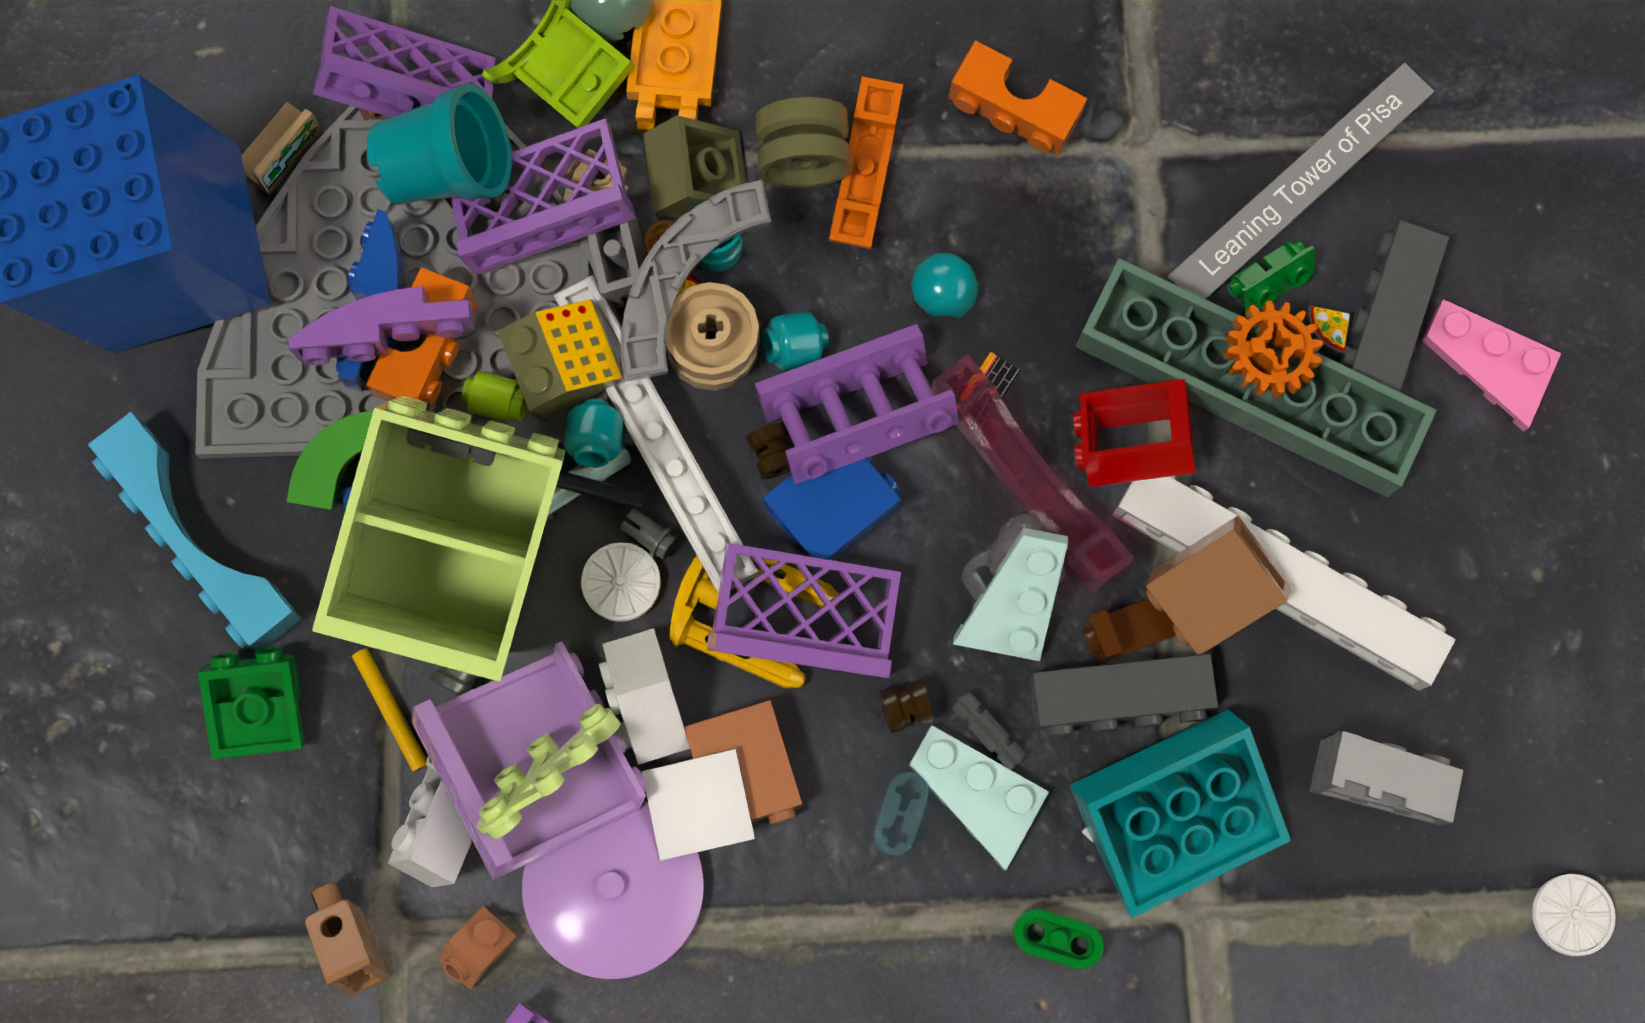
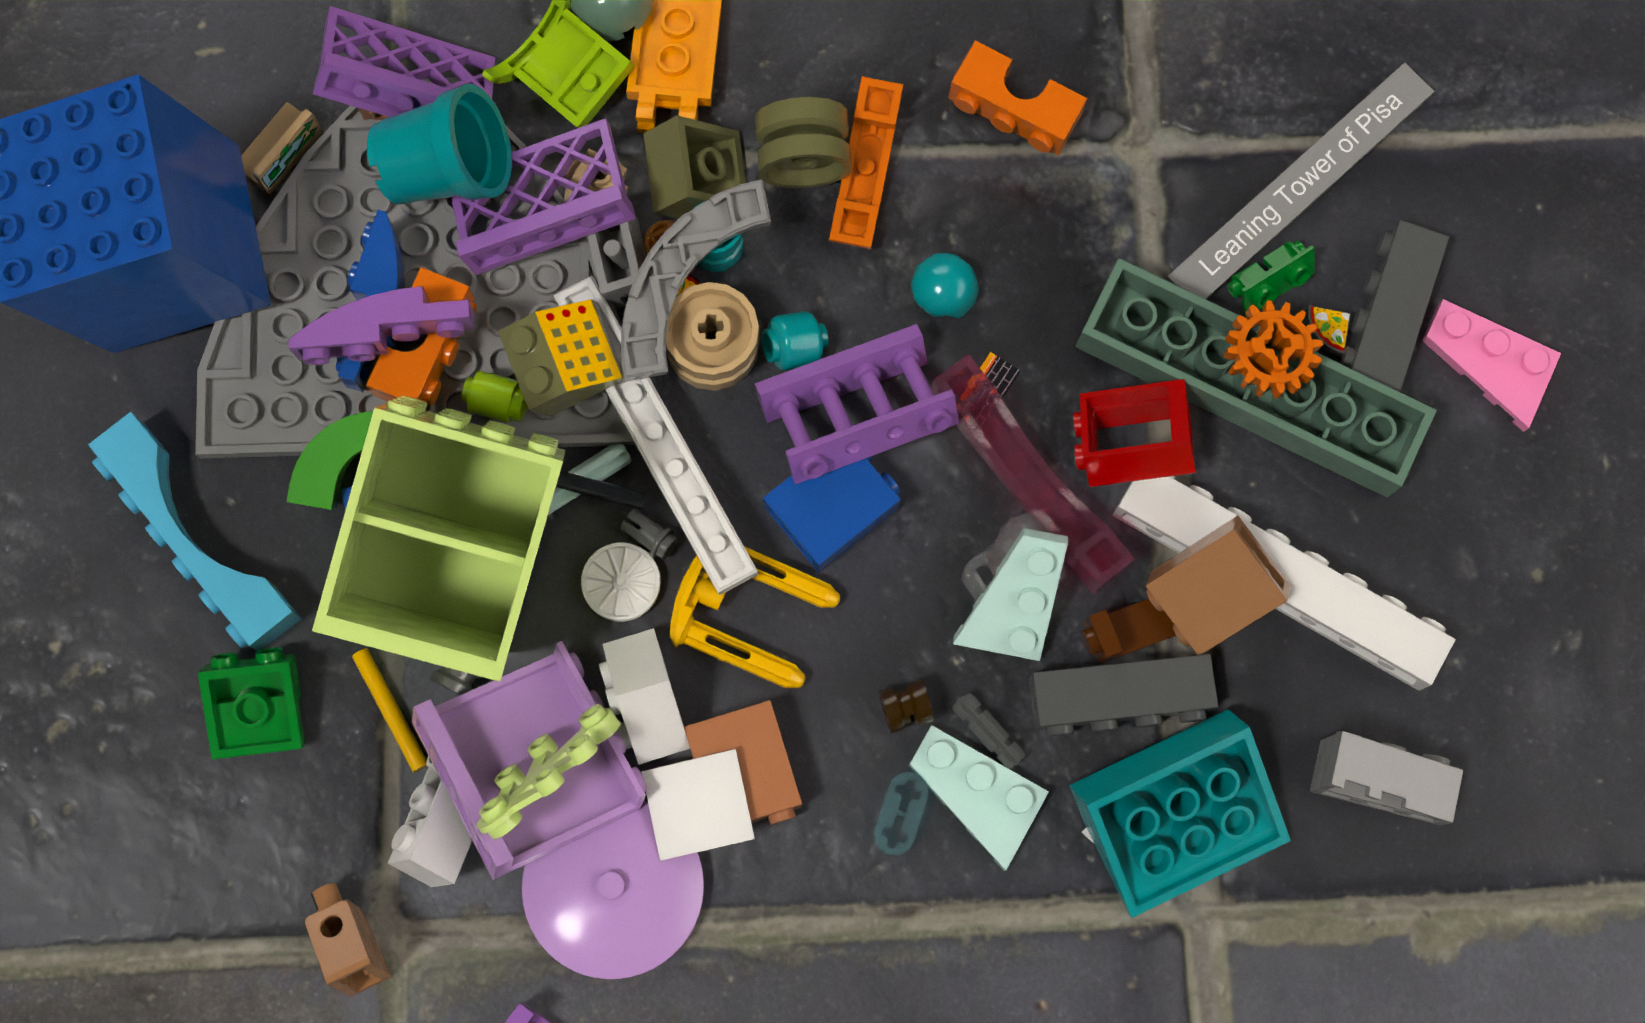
dark grey axle [406,428,496,466] -> none
nougat bracket [438,906,517,989] -> none
teal head [564,399,624,468] -> none
medium lavender fence [706,543,901,678] -> none
dark brown wheel [746,422,791,480] -> none
green plate [1012,909,1104,969] -> none
white wheel [1532,874,1616,956] -> none

